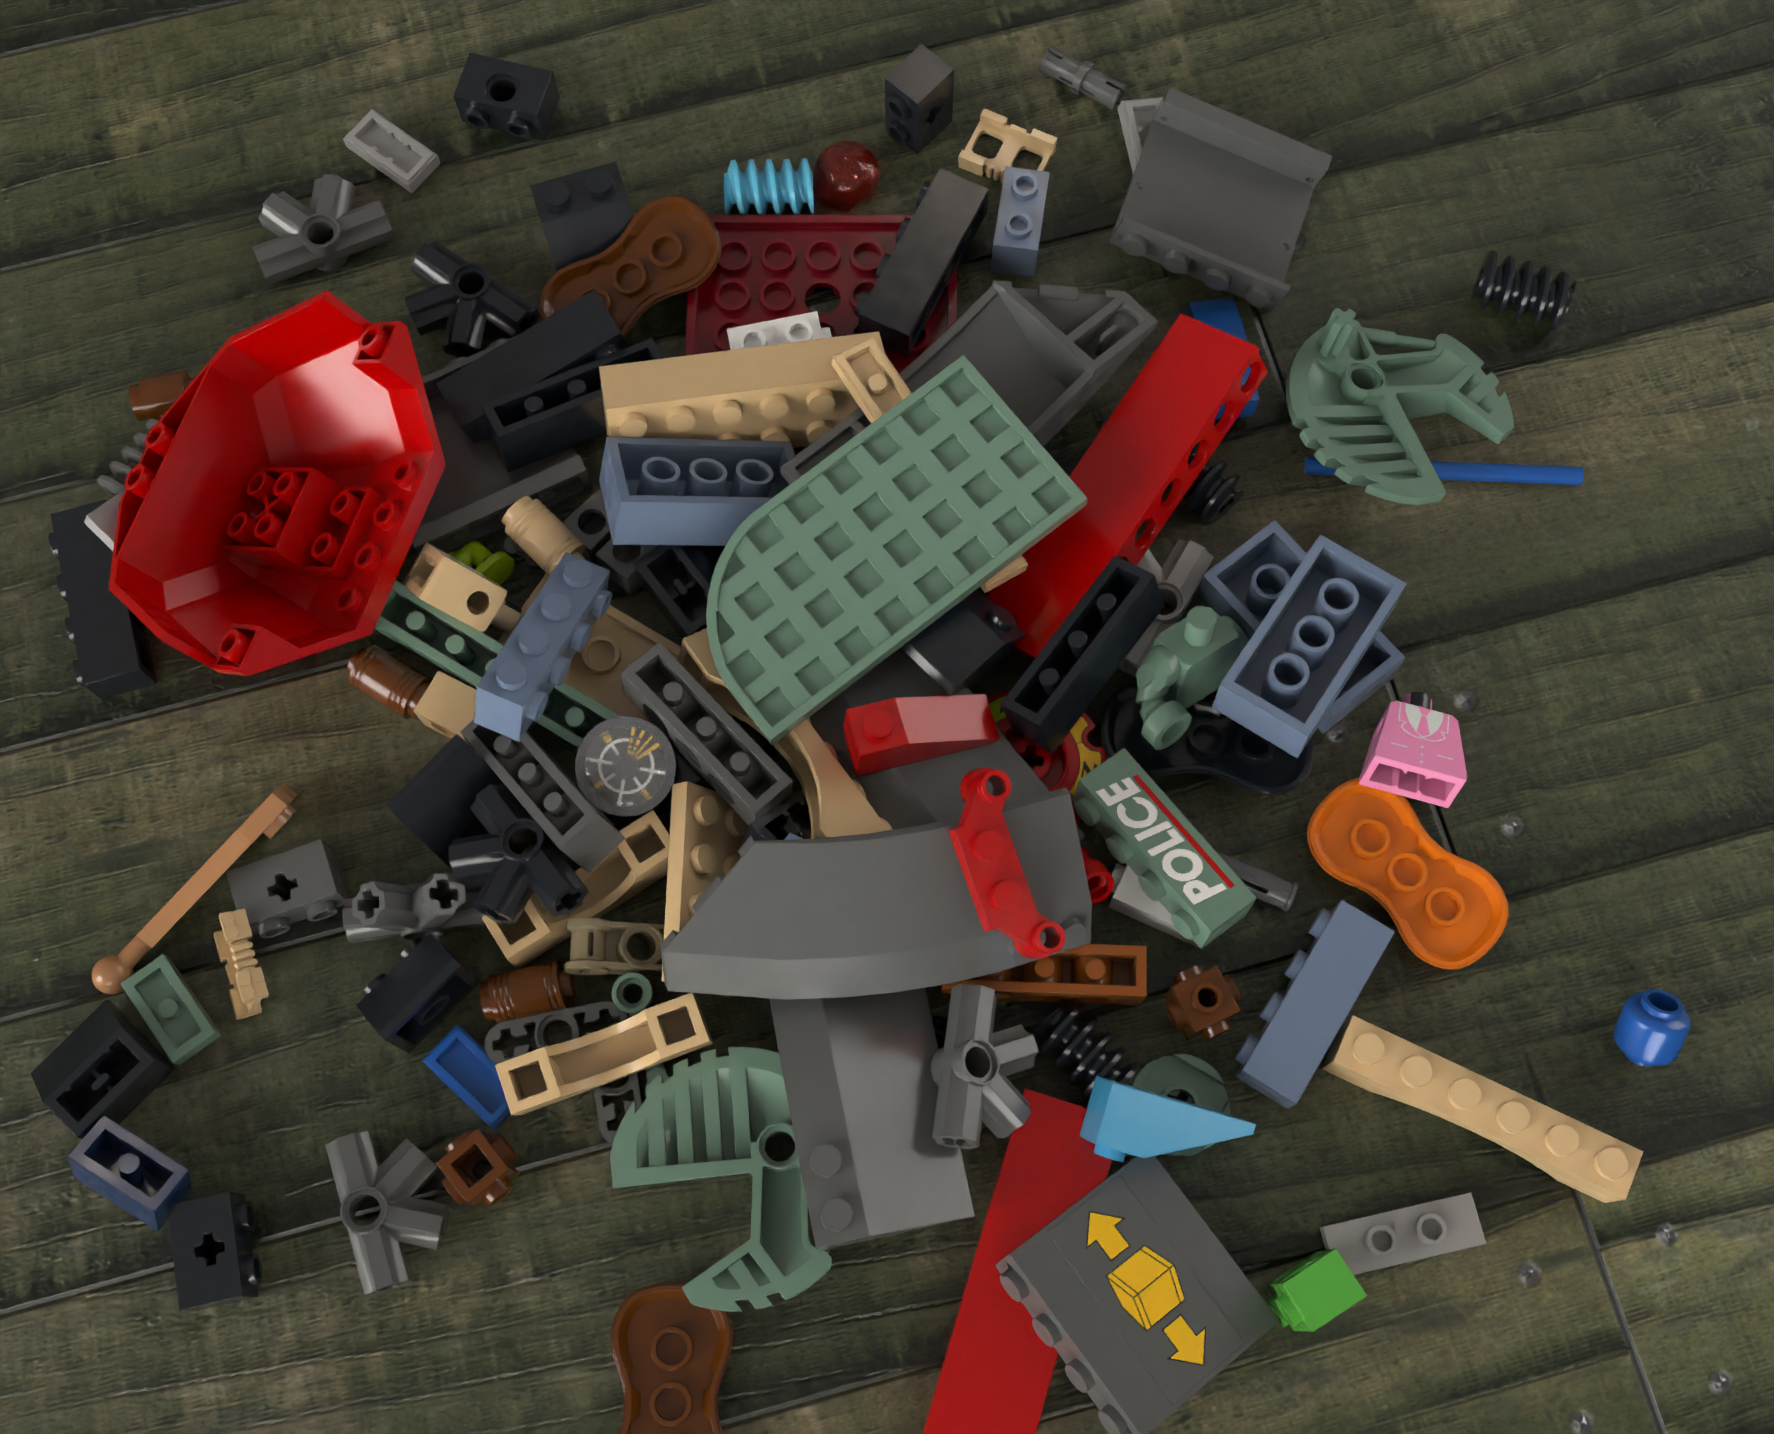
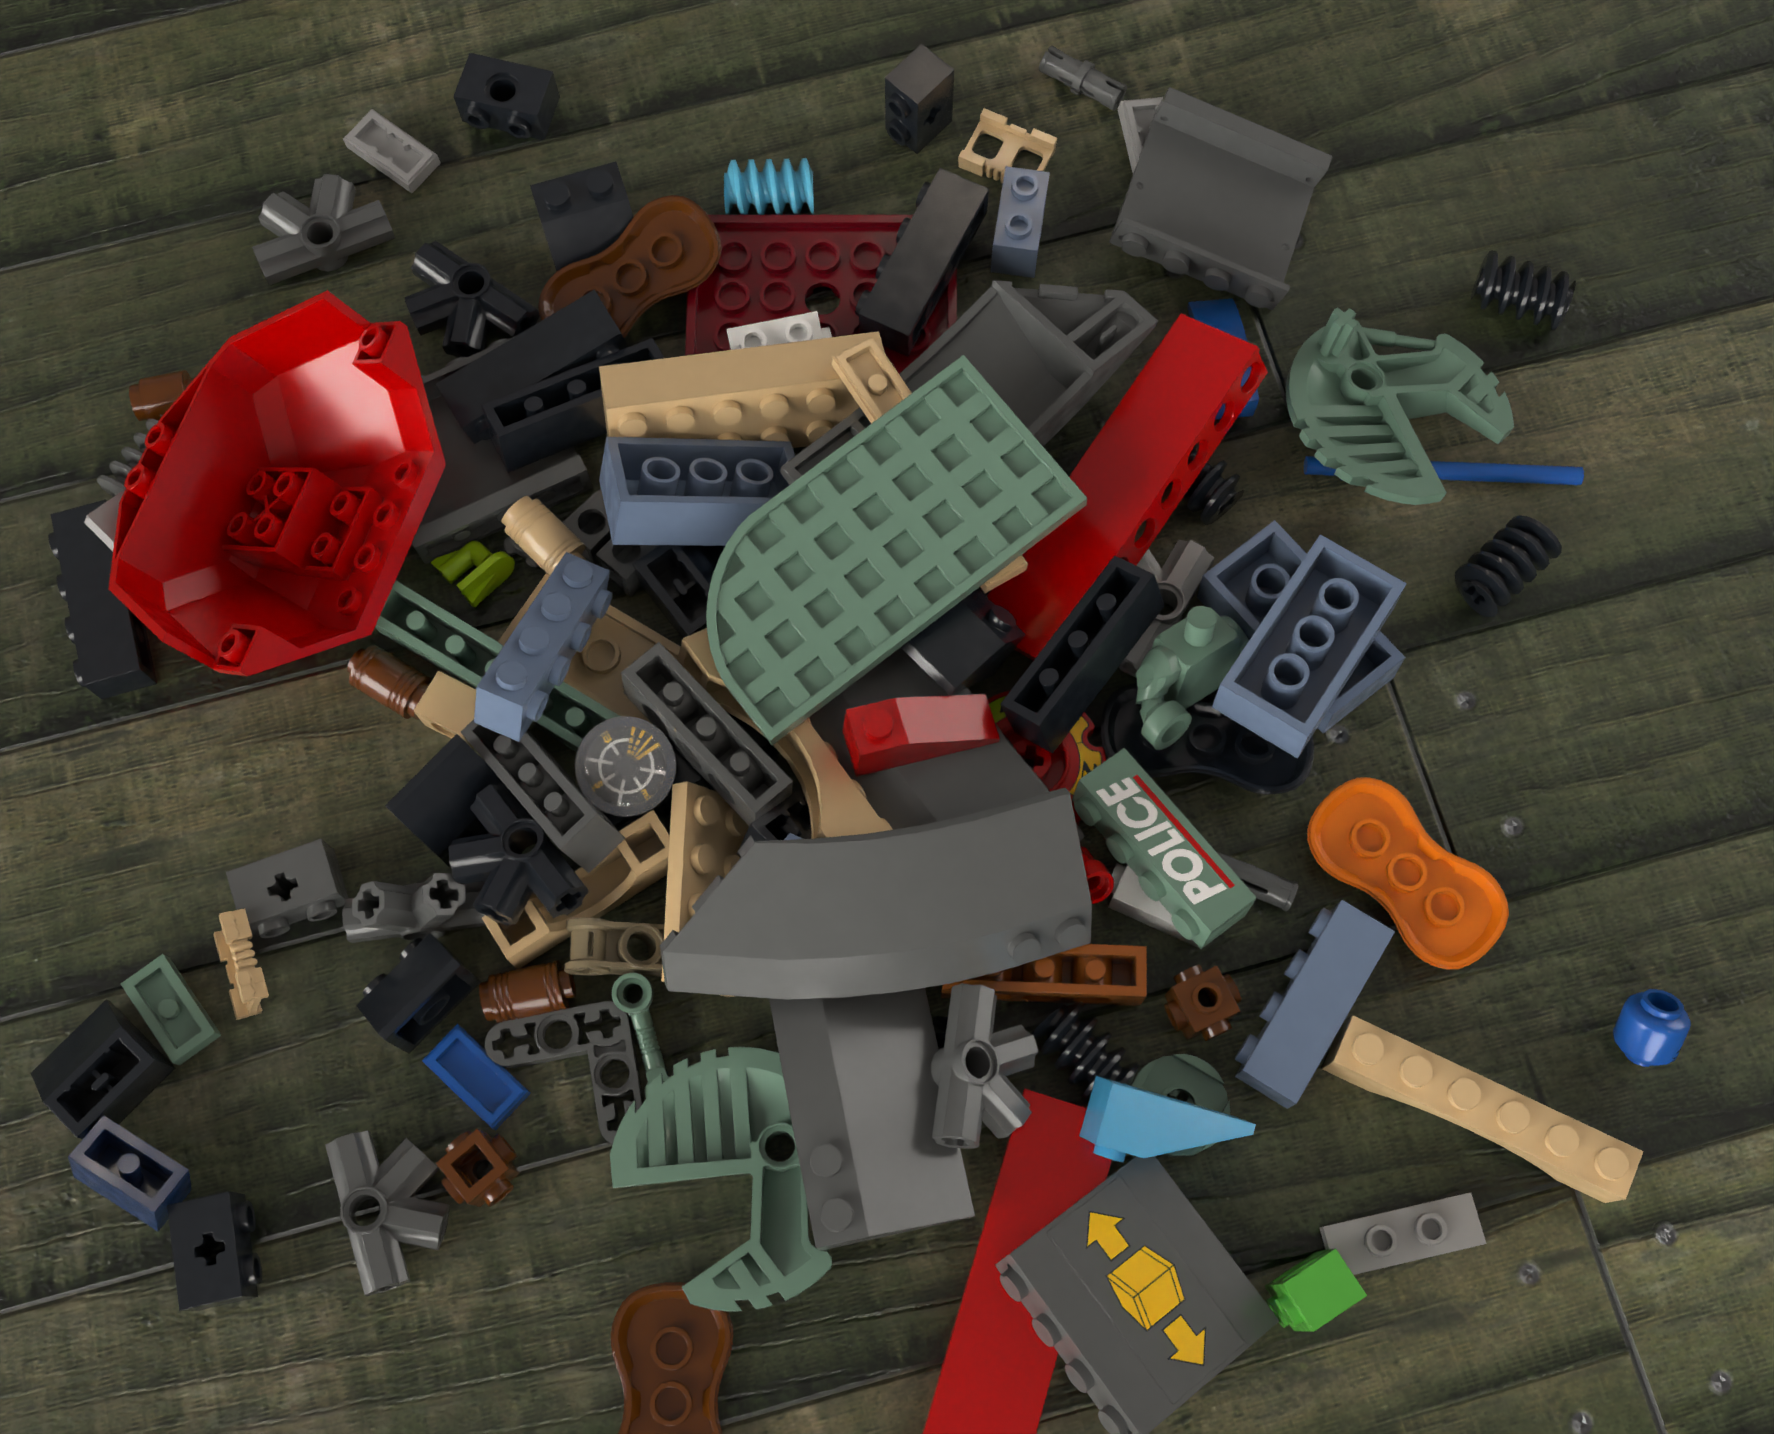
medium nougat plate [92,781,298,994] -> none
tan torso [402,542,522,633] -> none
tan arch [495,993,713,1115] -> none
clear red hair [813,140,882,212] -> none
red plate [948,767,1066,959] -> none
bright pink torso [1359,692,1467,808] -> none
none -> black piece [1455,515,1562,617]

